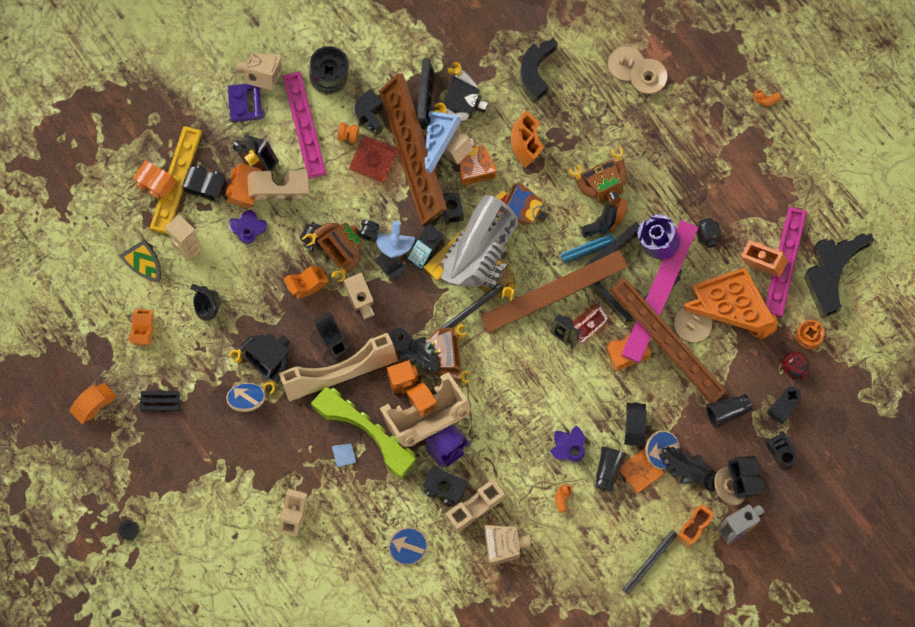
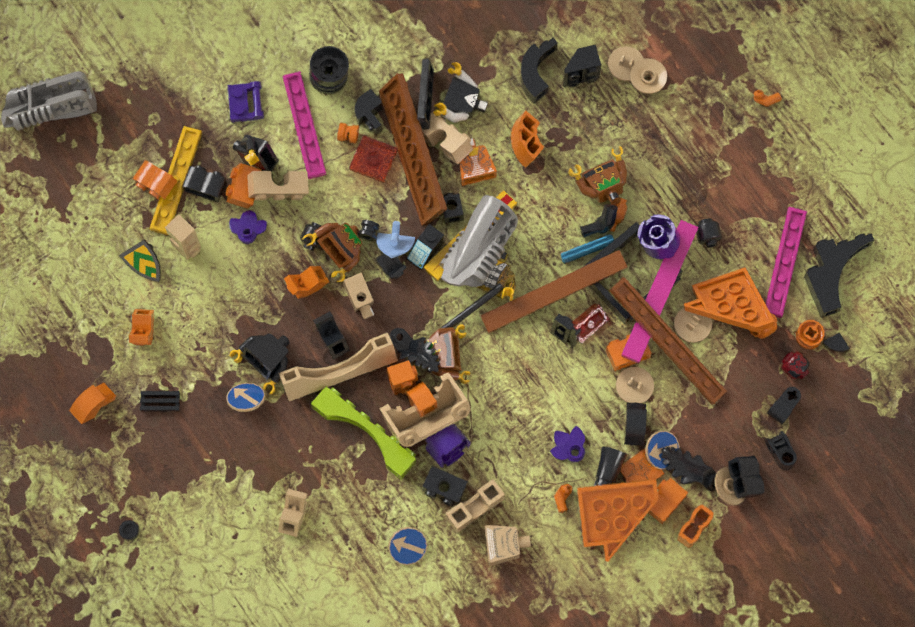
black hat [190,284,221,321] -> none
tan torso [236,54,282,90] -> none
light blue slope [332,444,356,468] -> none
light blue wing [425,111,461,173] -> none
torso [500,182,547,226] -> none
black bar [622,530,678,595] -> none
black plant [706,394,752,429] -> none
light grey torso [717,505,765,545] -> none
orange brick [741,240,788,278] -> none
none -> light grey connector [1,71,97,130]
none -> black slope [563,44,601,88]
none -> orange wing [577,479,658,562]
none -> tan piece [616,367,654,403]
none -> orange brick [648,478,688,524]
none -> black tile [822,332,850,352]

